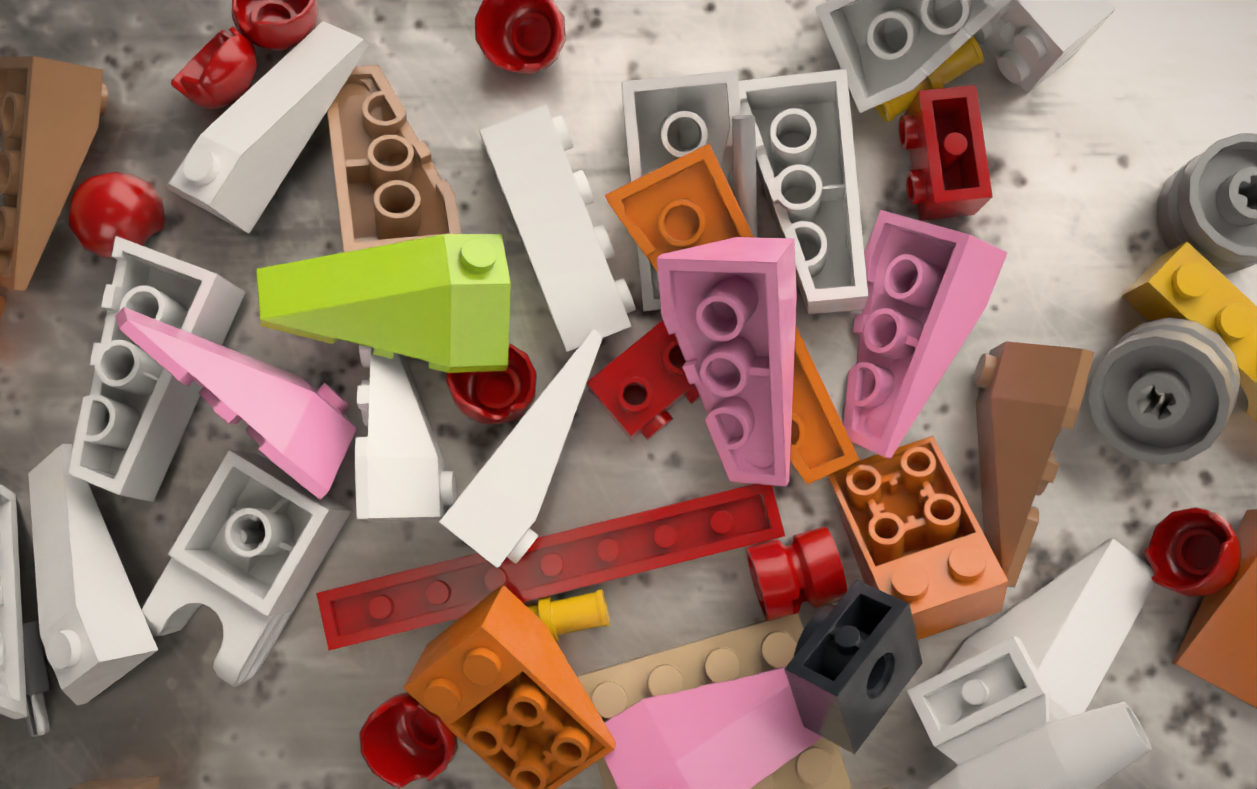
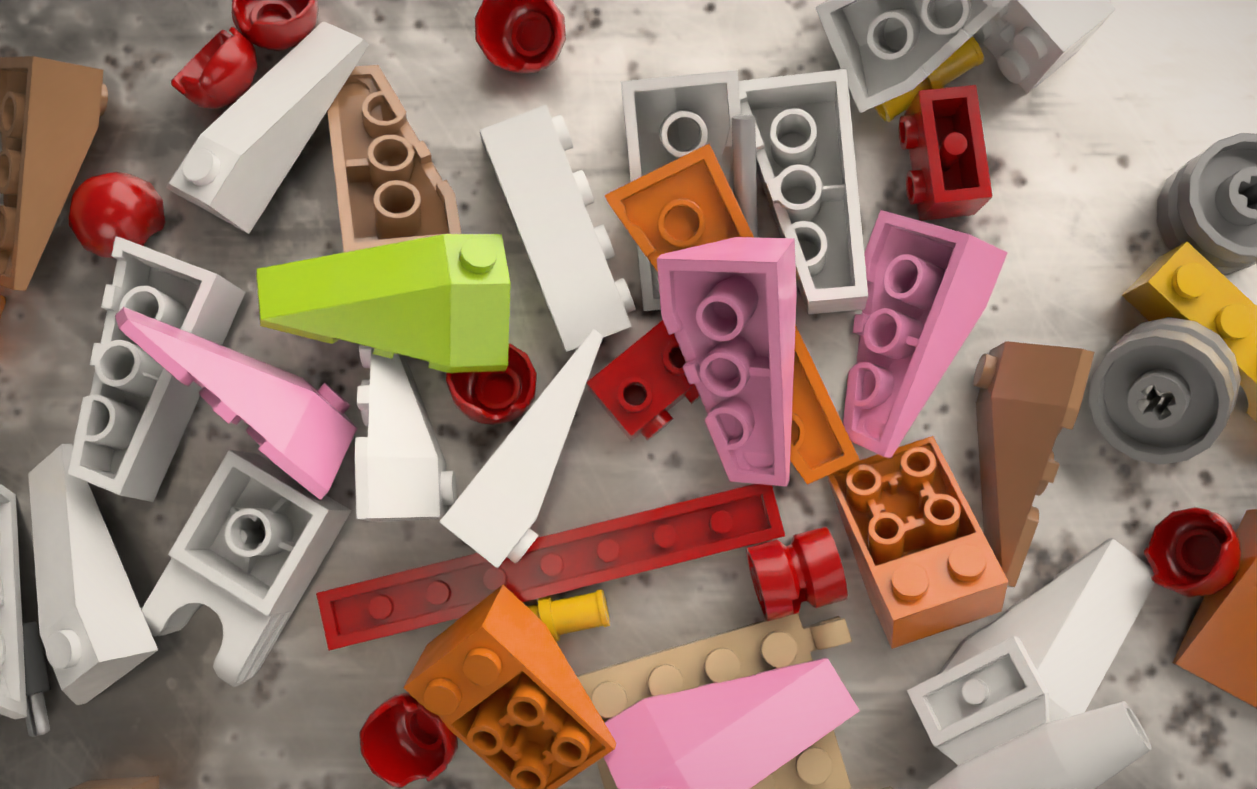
black brick [785,580,923,755] -> none

